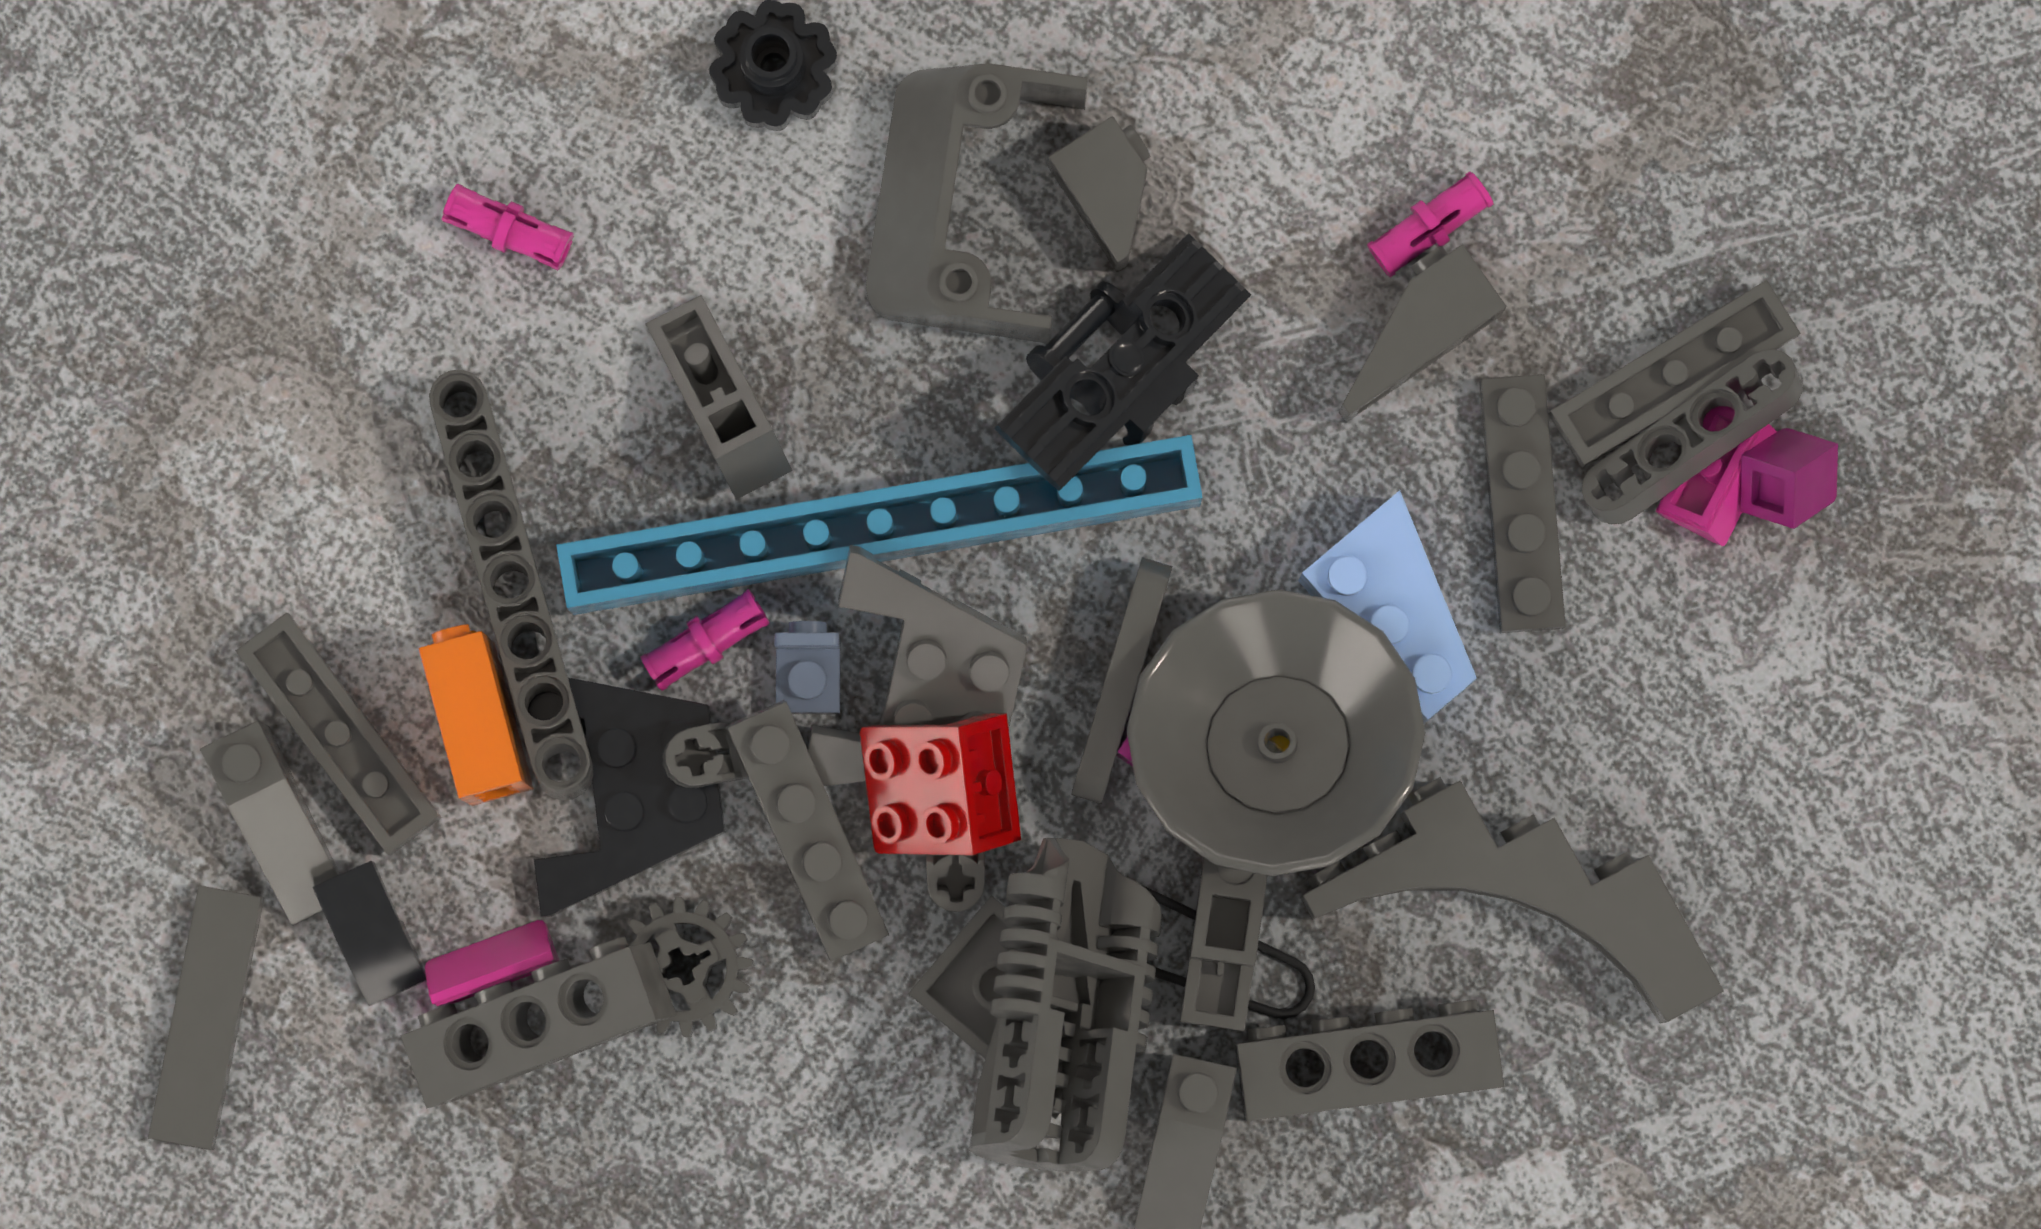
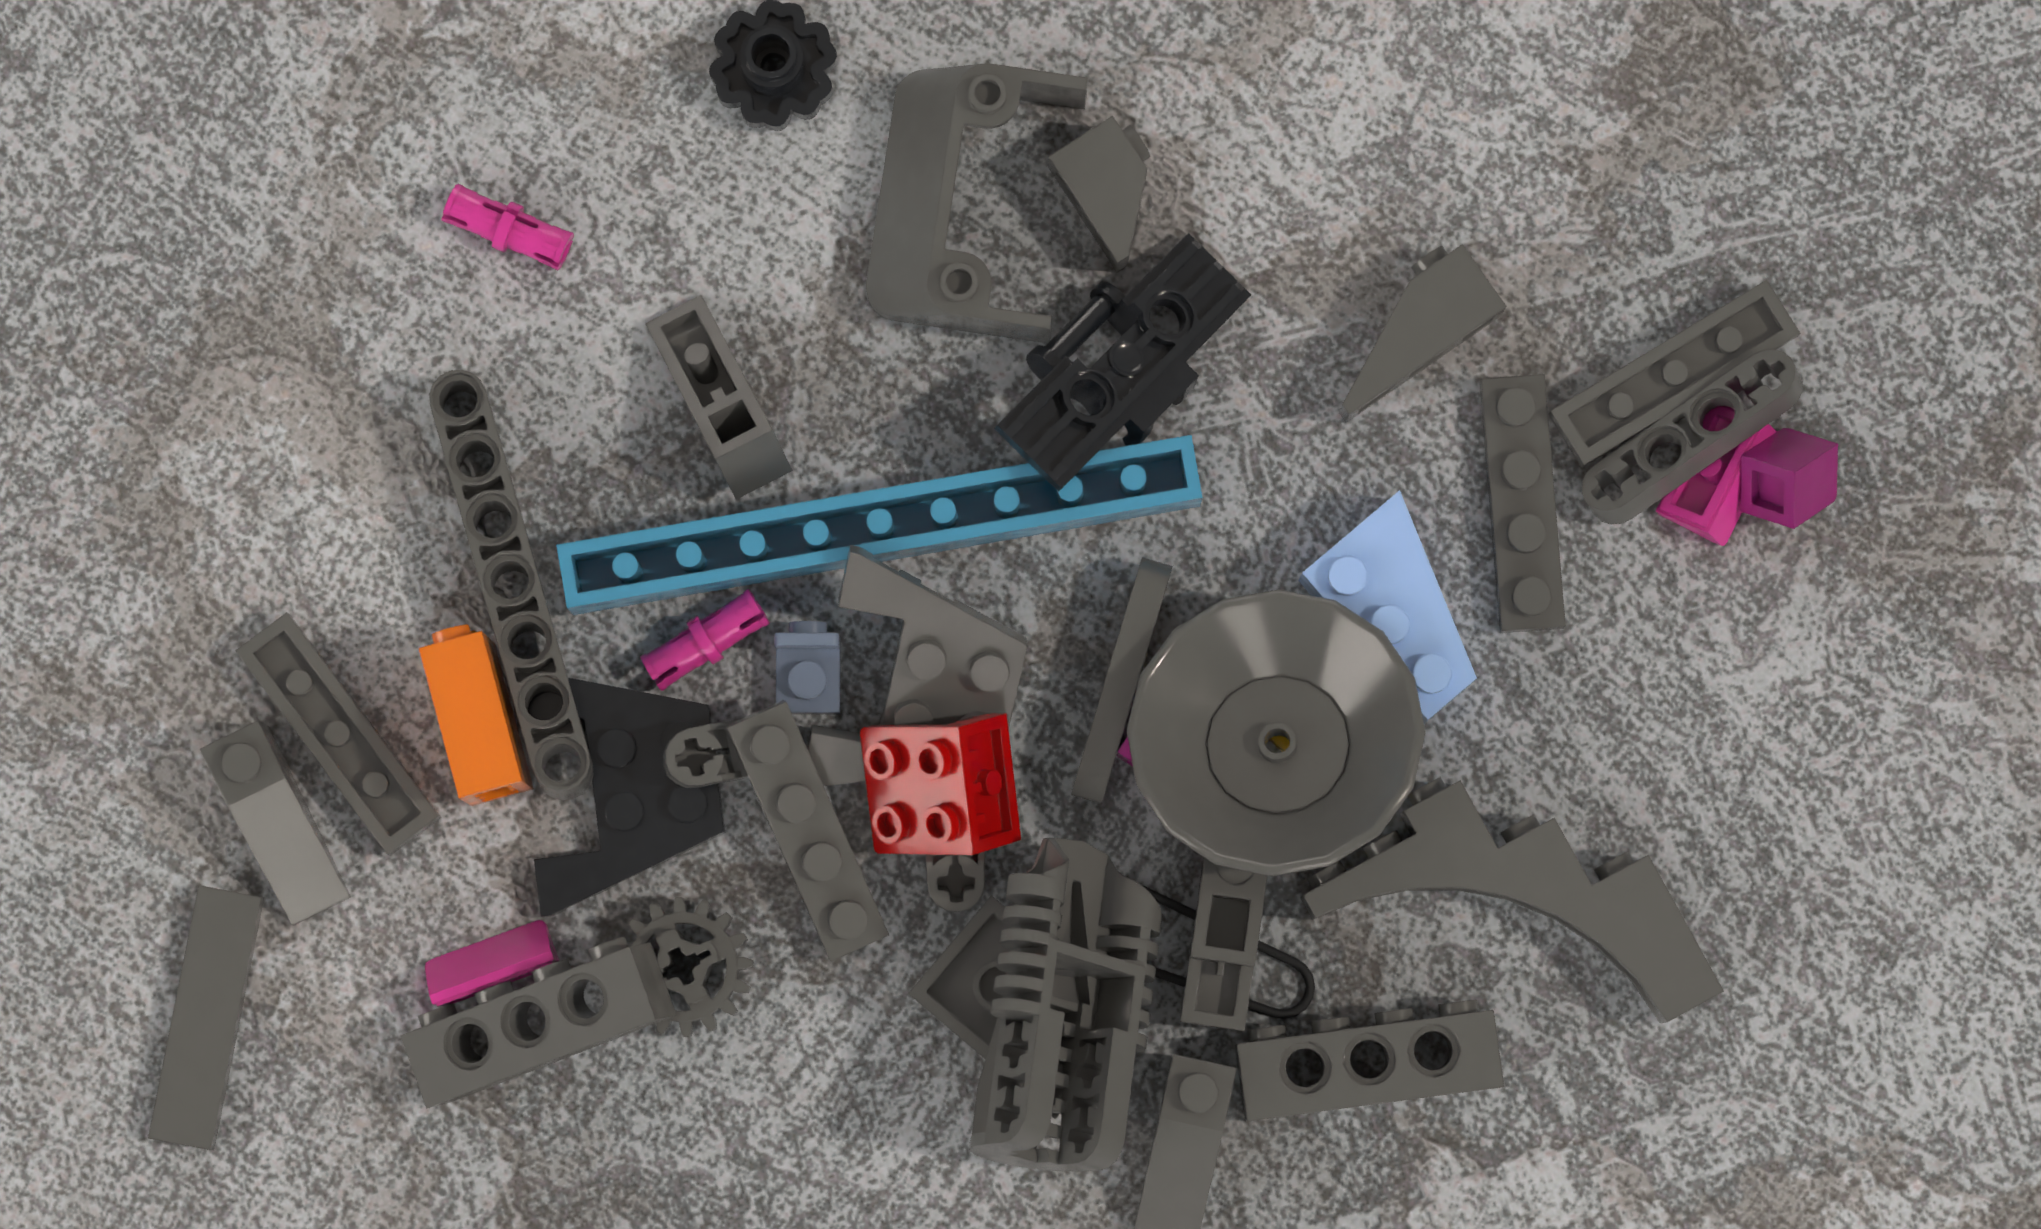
black slope [312,861,427,1006] -> none
dark pink pin [1367,171,1494,278] -> none

